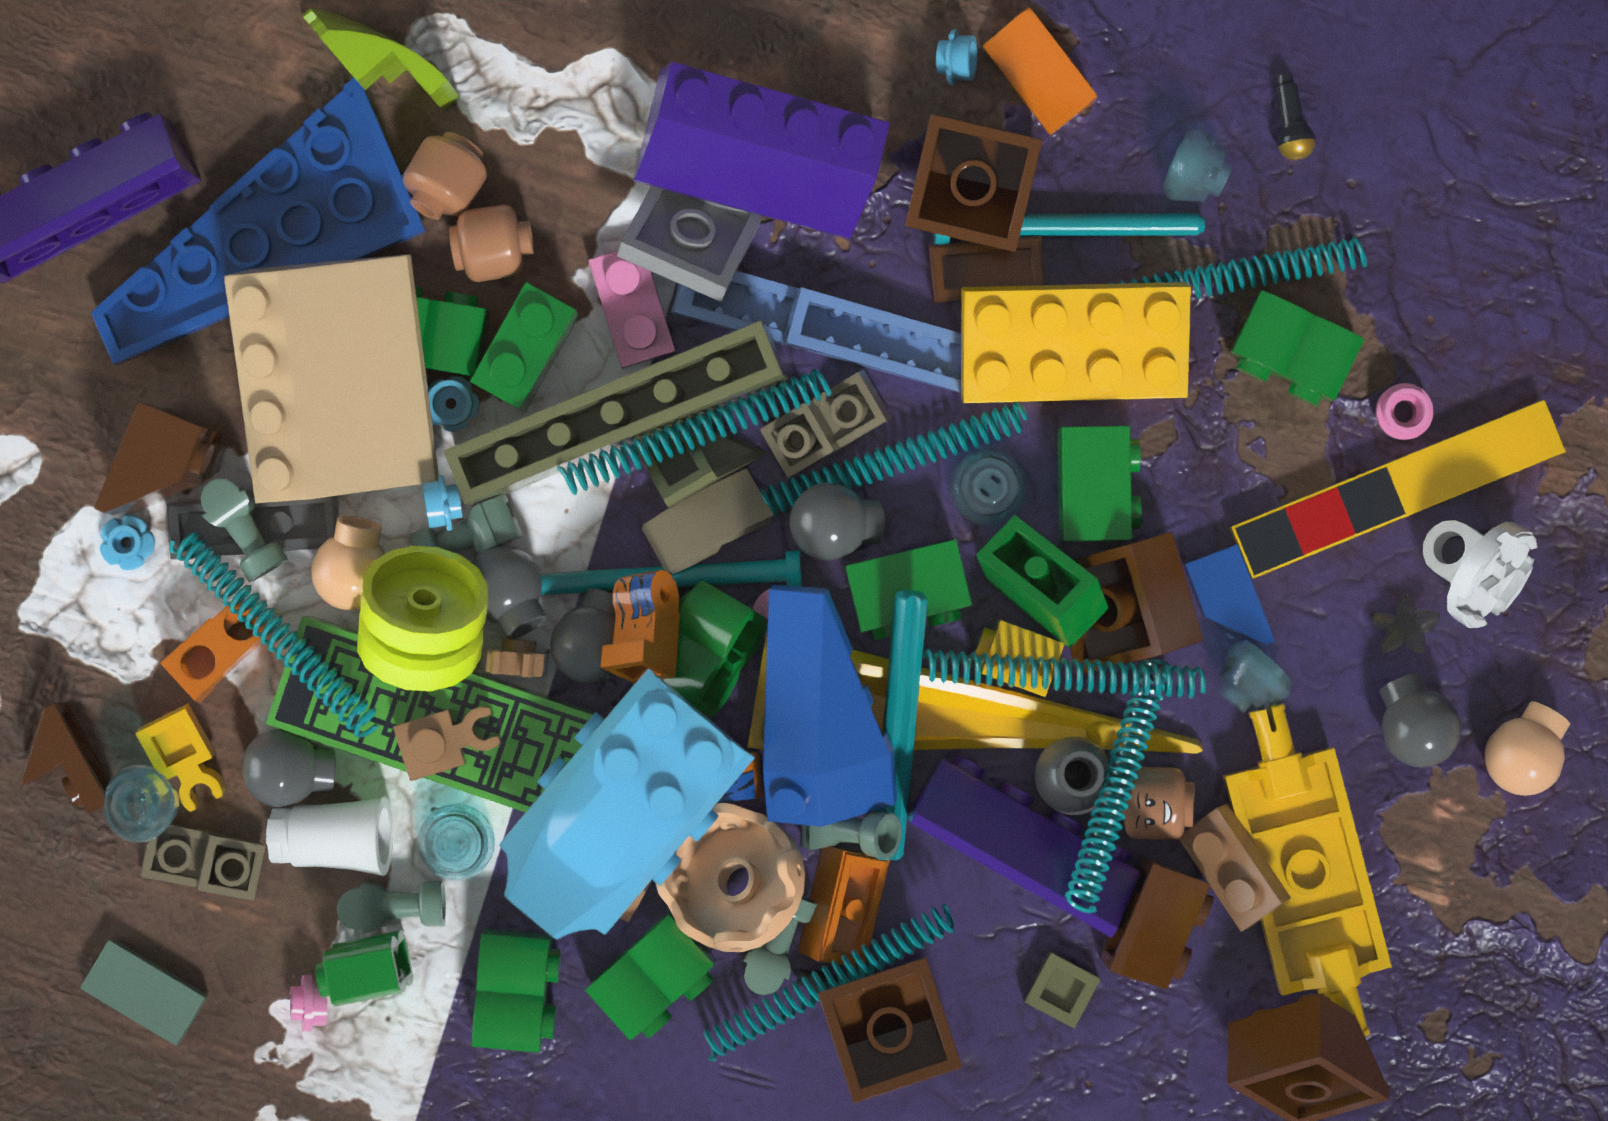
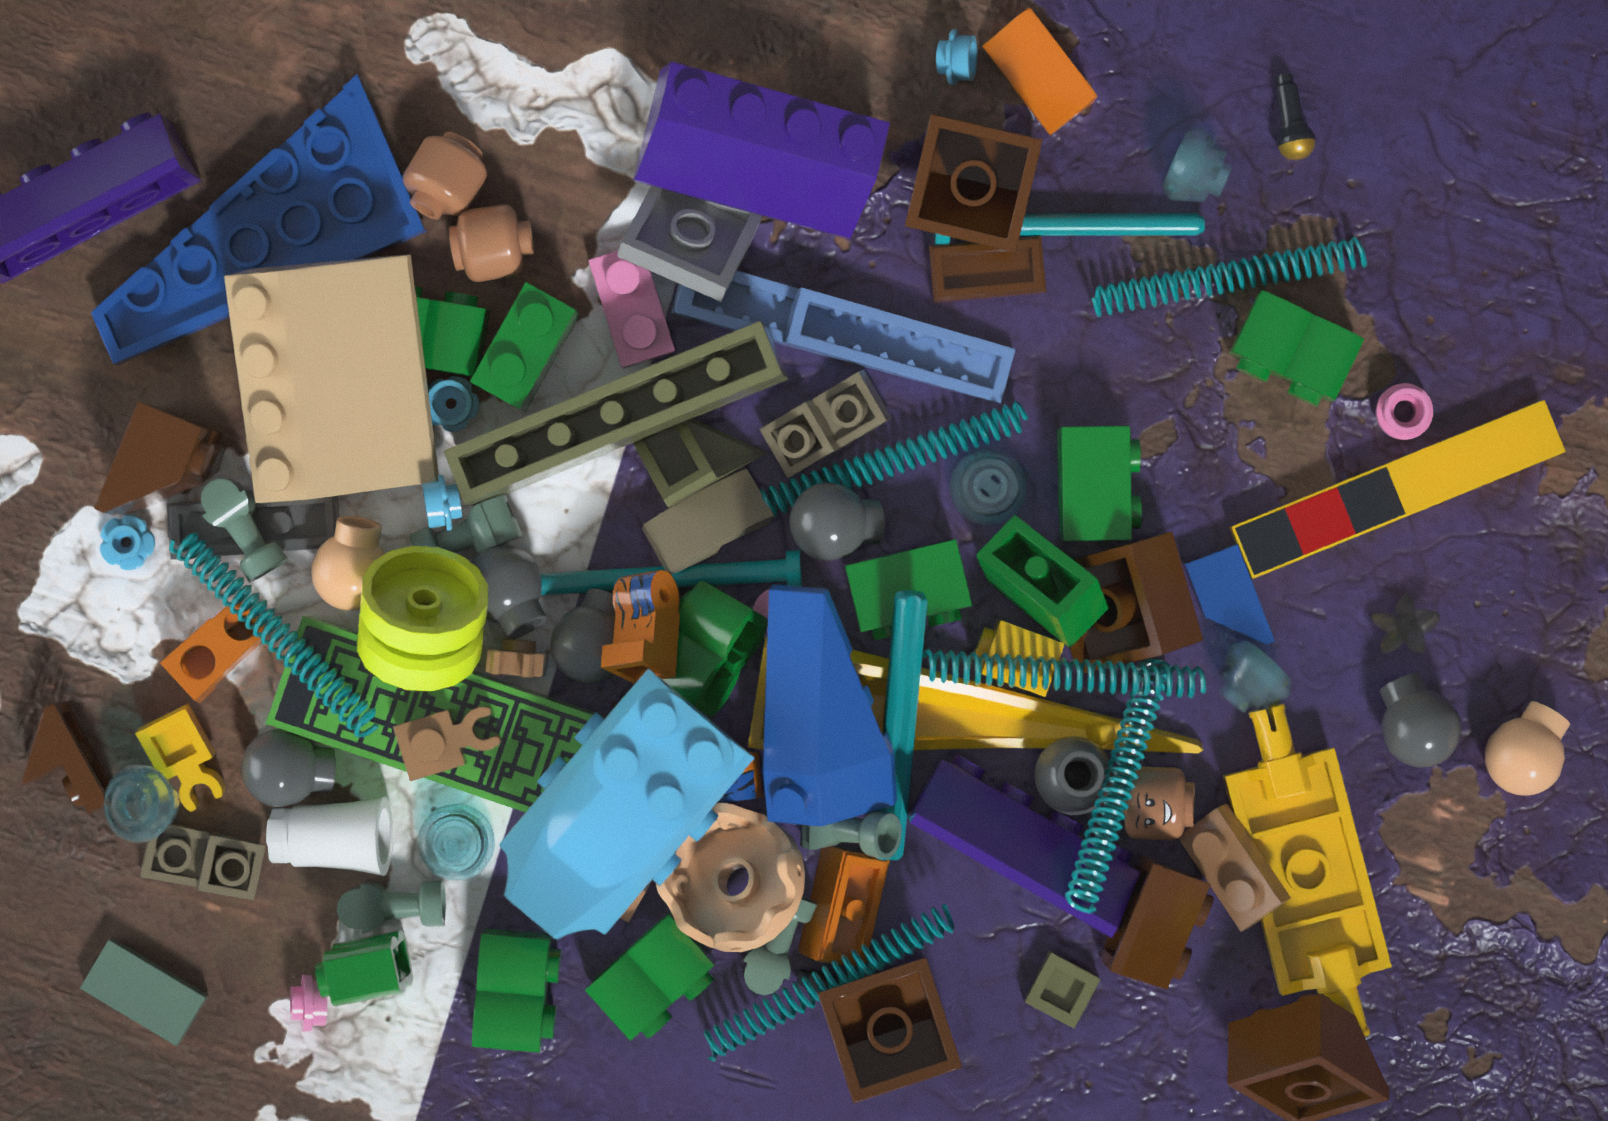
lime slope [302,8,460,112] -> none
teal piece [556,368,832,495] -> none
yellow plate [961,282,1191,403] -> none
white tile [1423,520,1537,628] -> none

